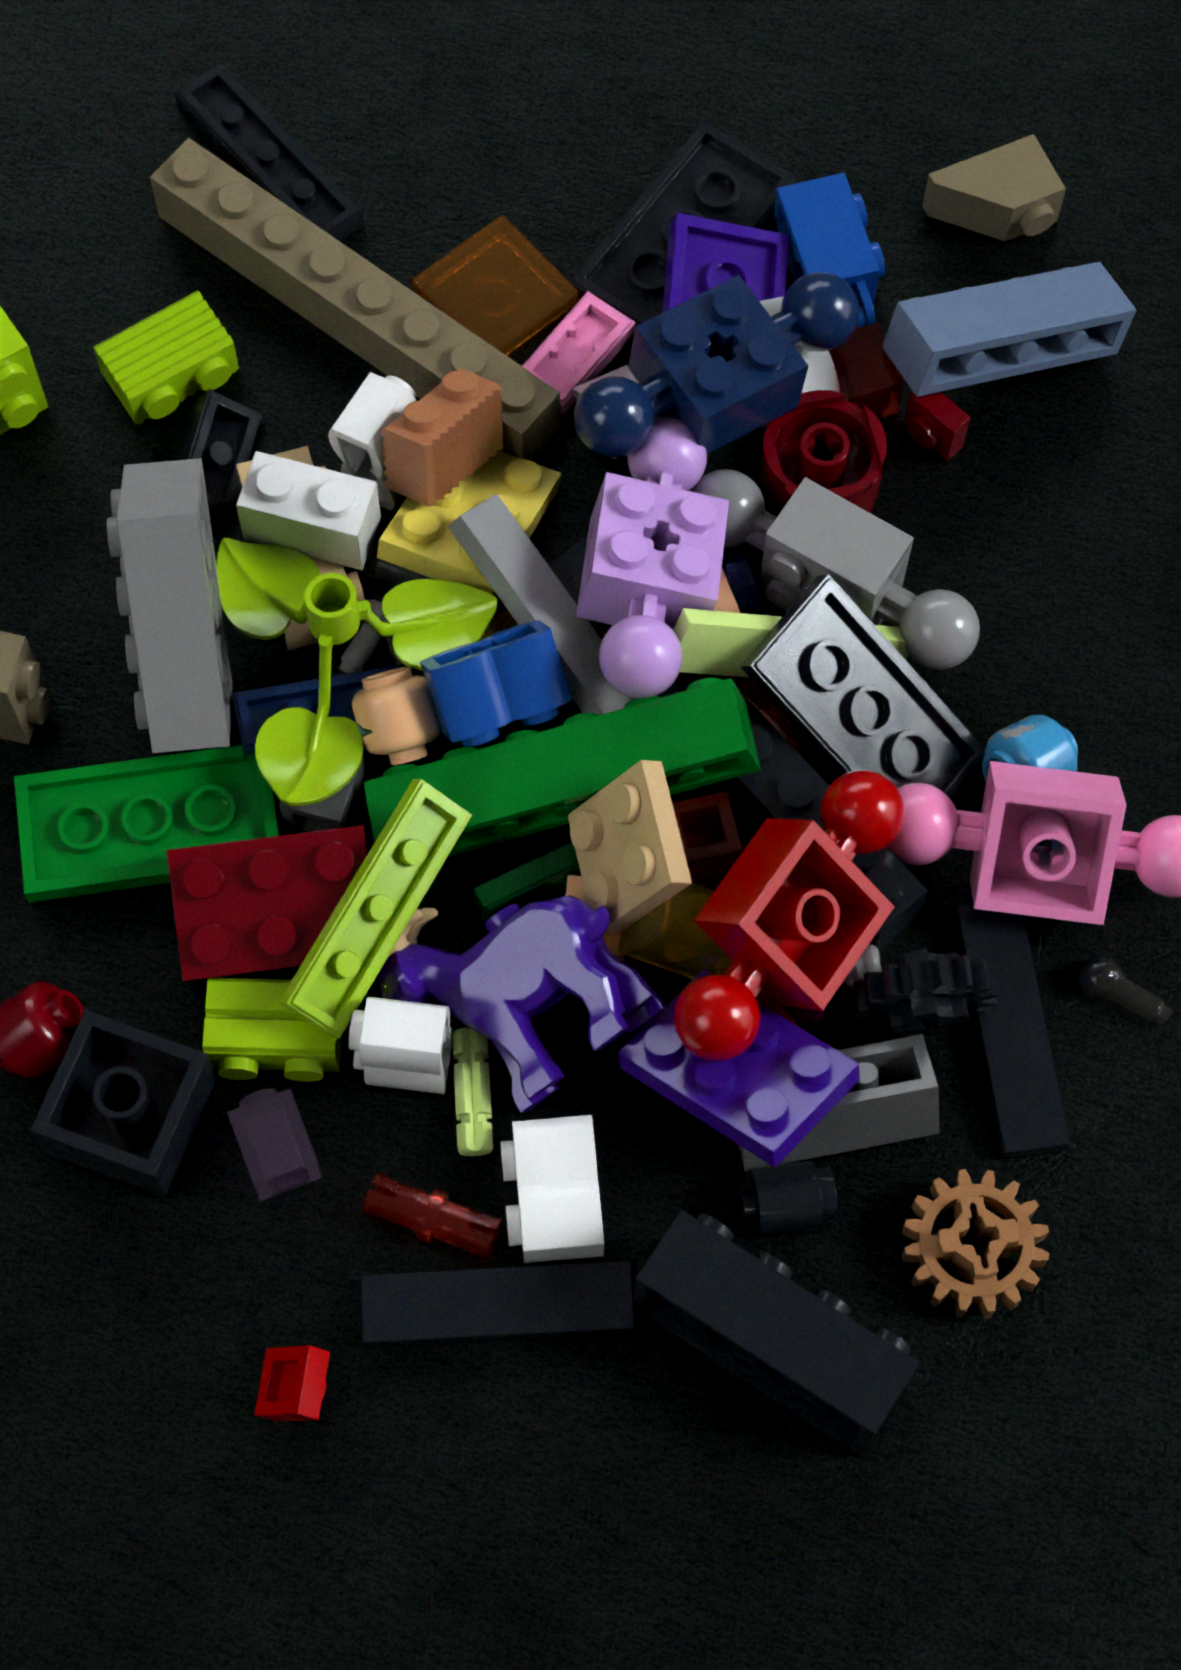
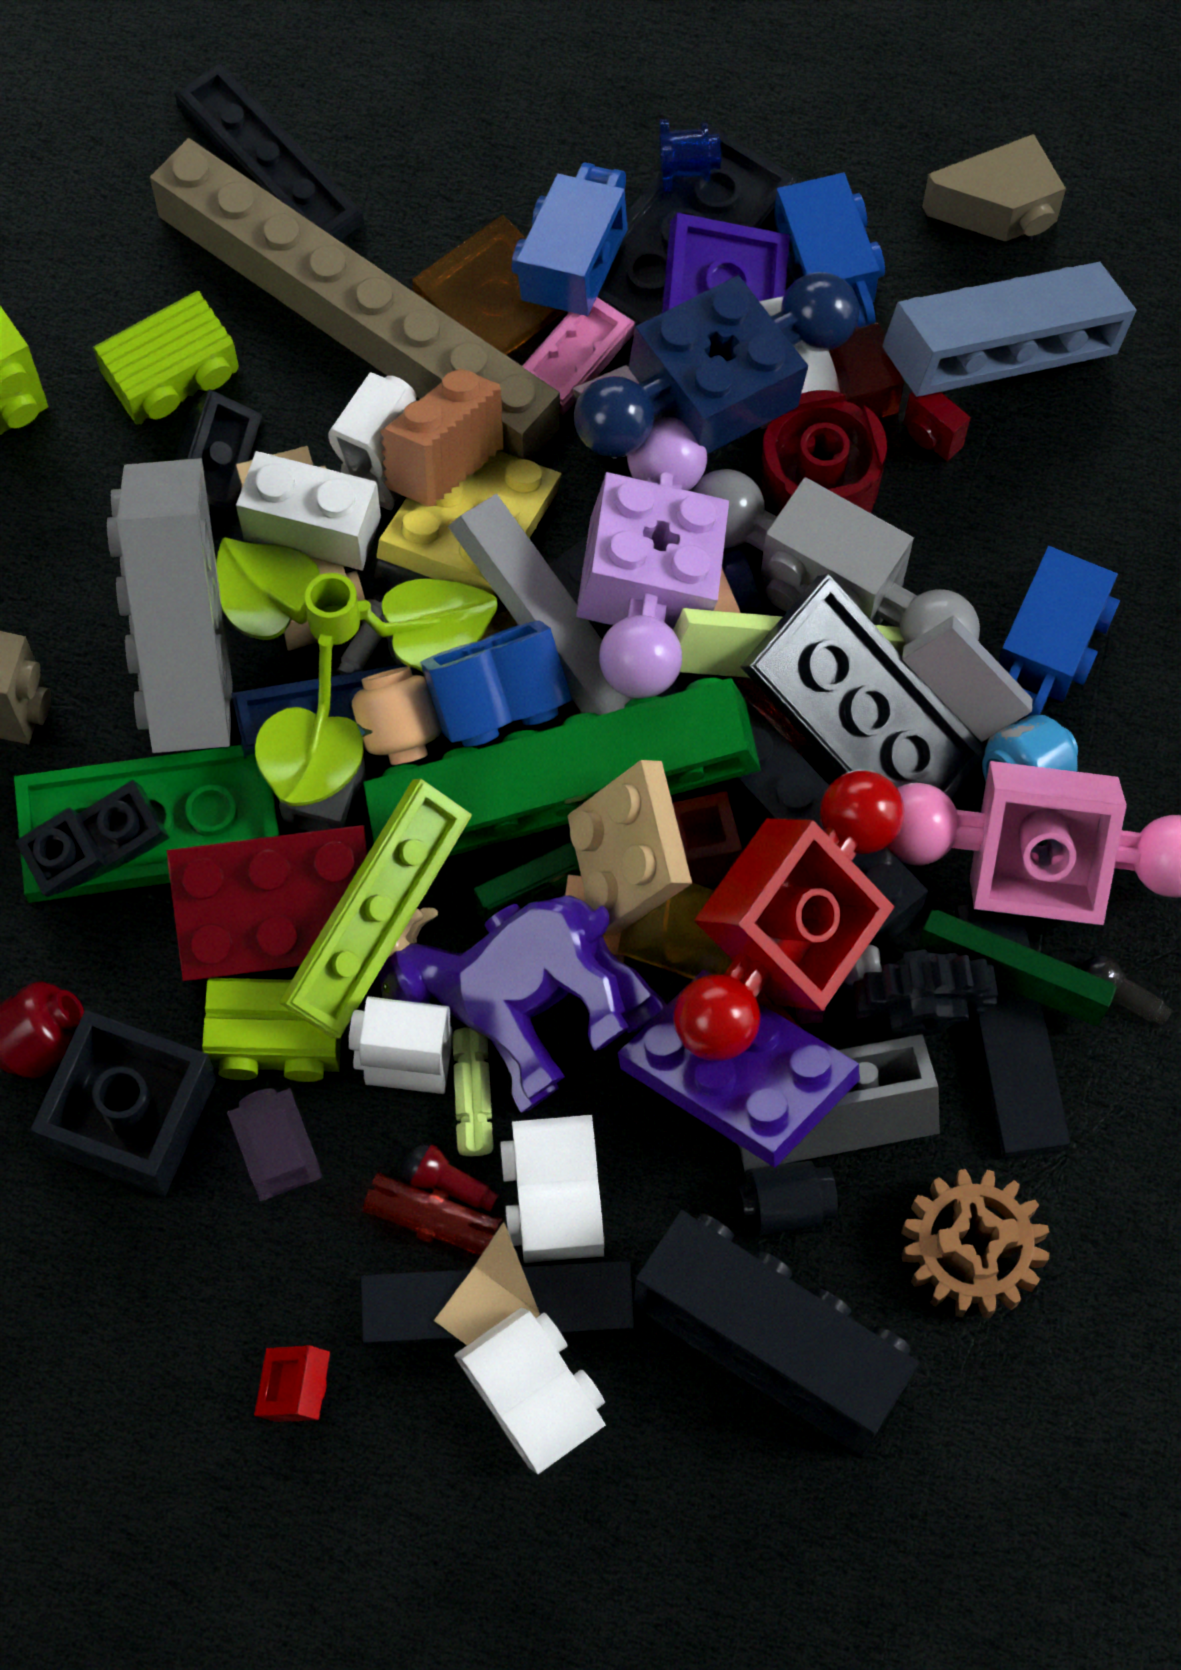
none -> black slope [15,780,170,897]
none -> dark red piece [402,1143,499,1212]
none -> tan sticker [434,1222,540,1345]
none -> white brick [454,1307,606,1474]
none -> brick [512,162,628,316]
none -> clear blue brick [659,119,721,191]
none -> light grey tile [902,615,1033,742]
none -> dark green tile [916,909,1117,1027]
none -> blue brick [998,546,1120,717]

